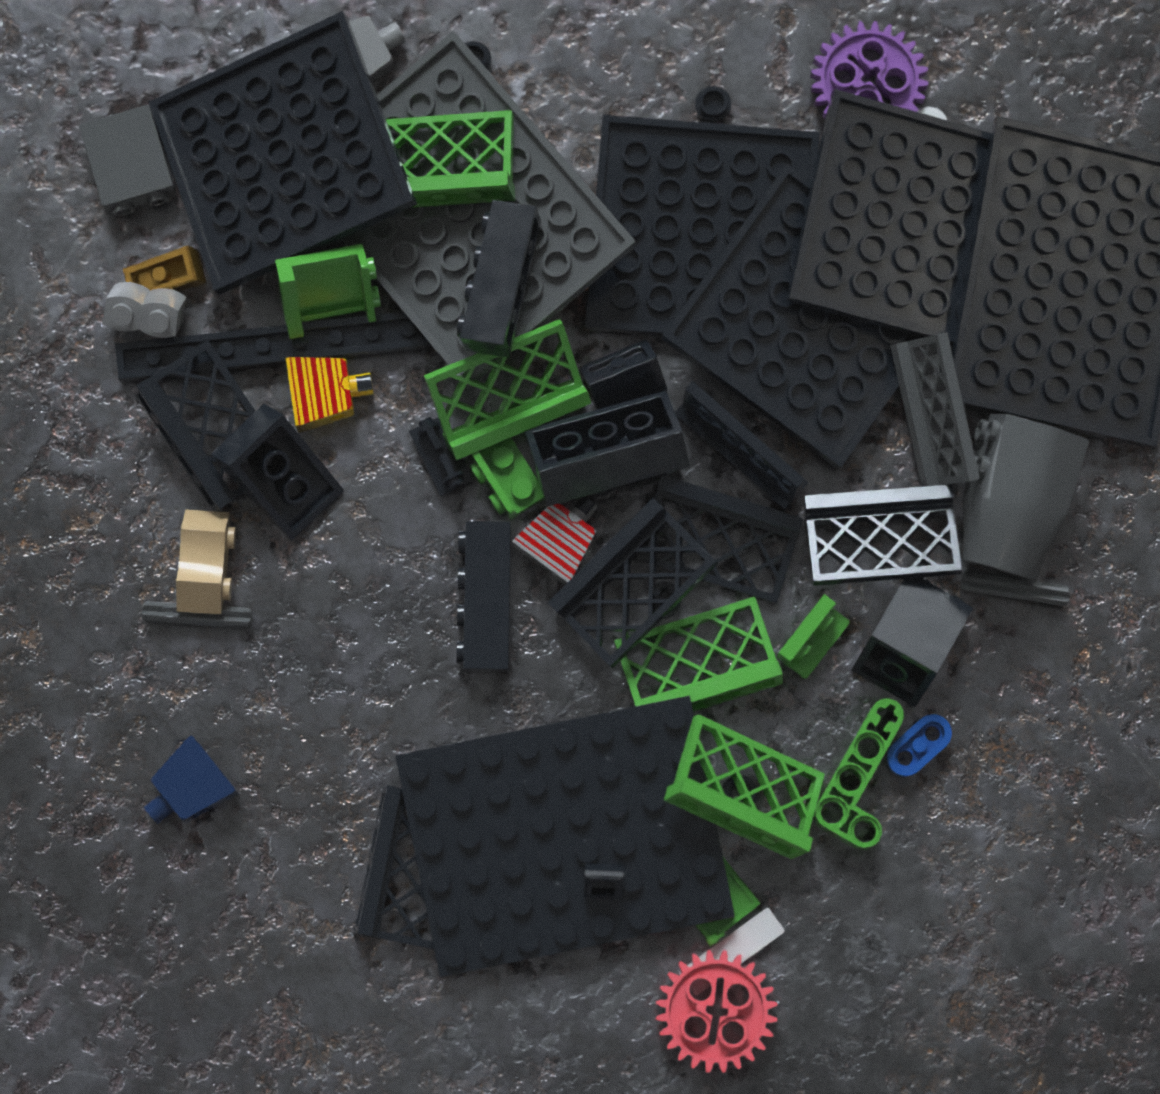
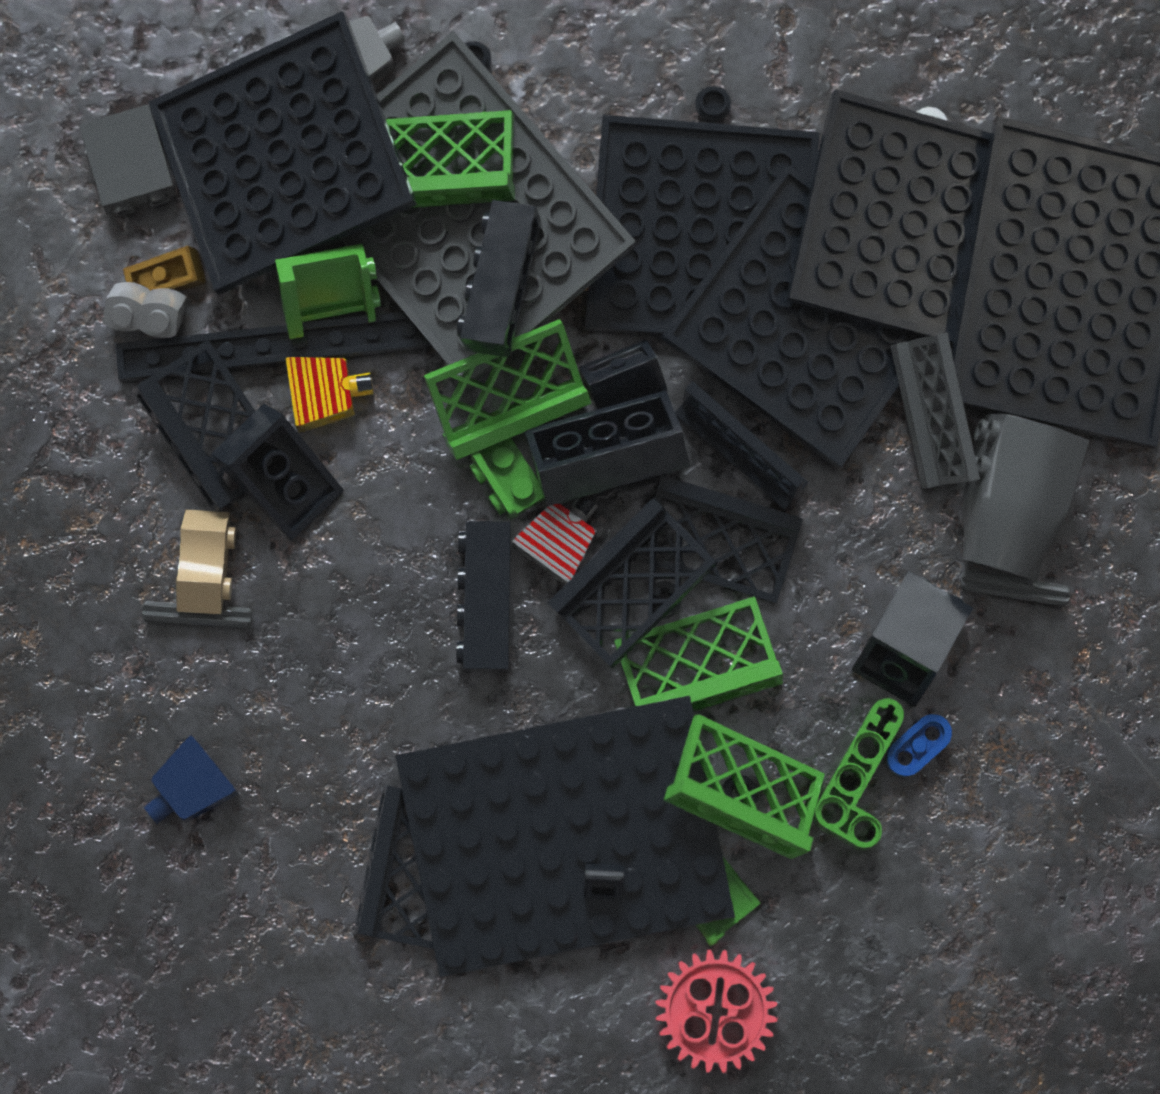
black hinge [409,417,474,496] -> none
white sticker [679,908,785,995] -> none
bright green bracket [776,594,849,679] -> none
fence [803,484,962,586] -> none
medium lavender gear [810,21,928,119] -> none

